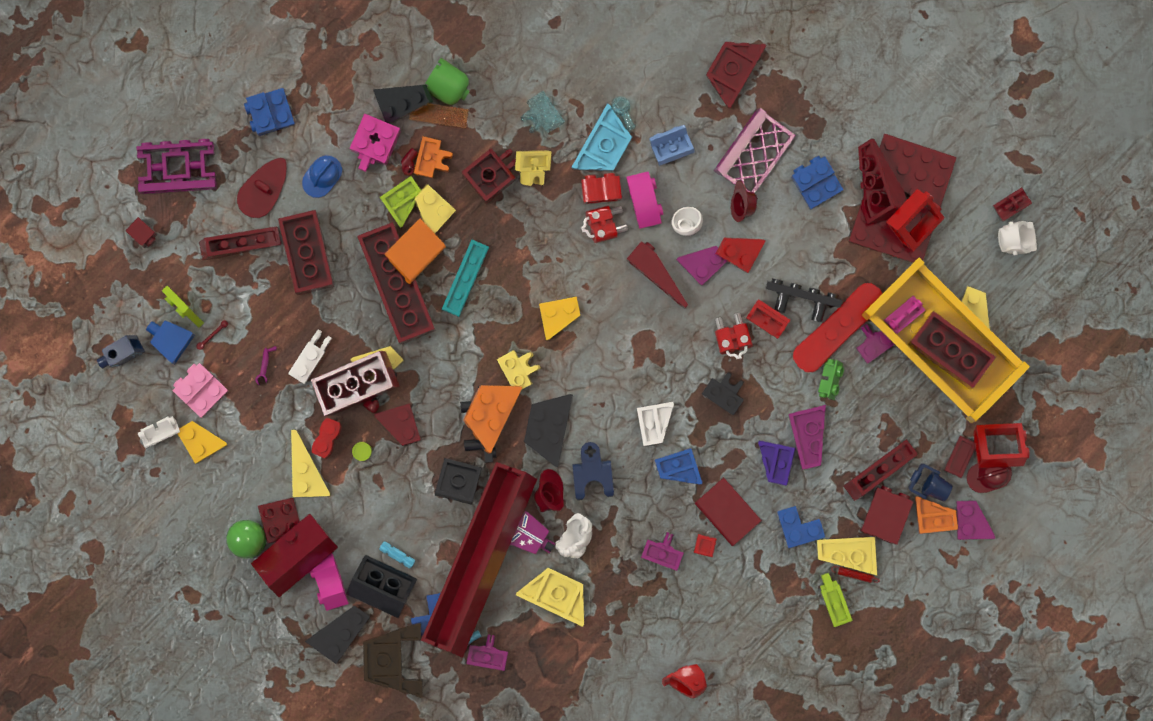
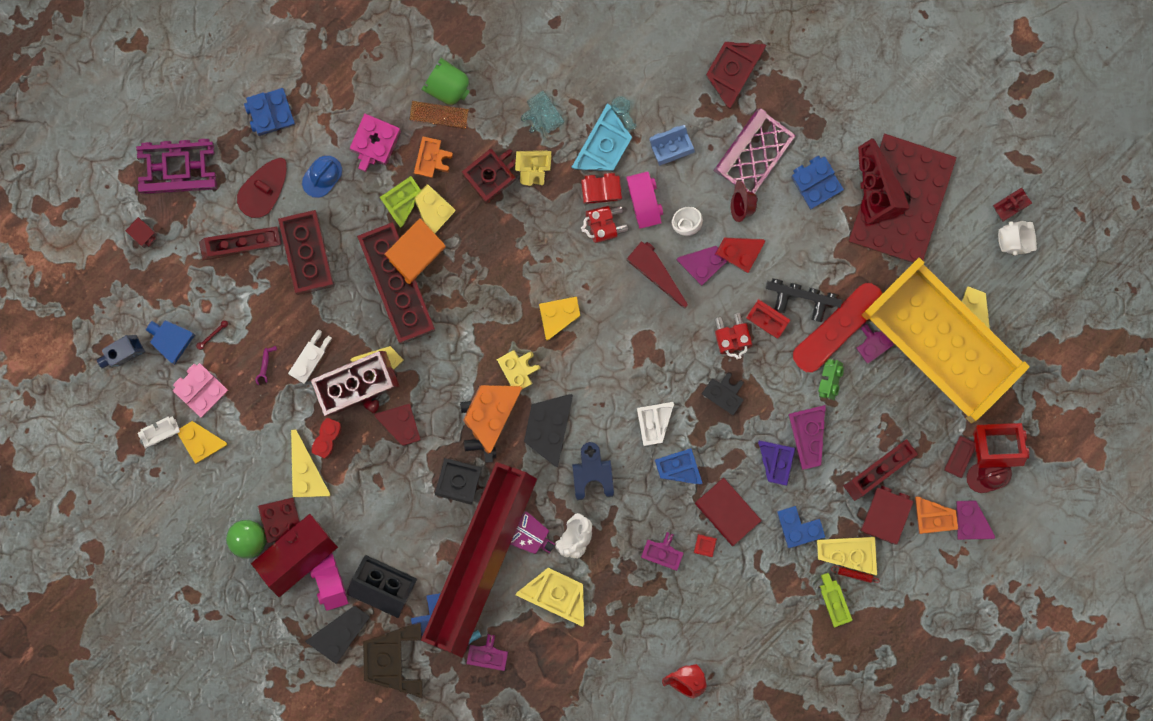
lime wing [162,286,204,328] -> none
lime piece [352,442,372,461] -> none
black wing [373,84,433,124] -> none
medium azure axle [379,542,415,568] -> none
dark red arm [401,147,418,176] -> none
teal tile [442,240,489,317] -> none
dark red piece [534,469,564,512] -> none
dark pink hinge [884,296,925,334] -> none
red window [886,189,945,251] -> none
dark red brick [908,311,996,390] -> none
dark blue piece [908,463,953,502] -> none

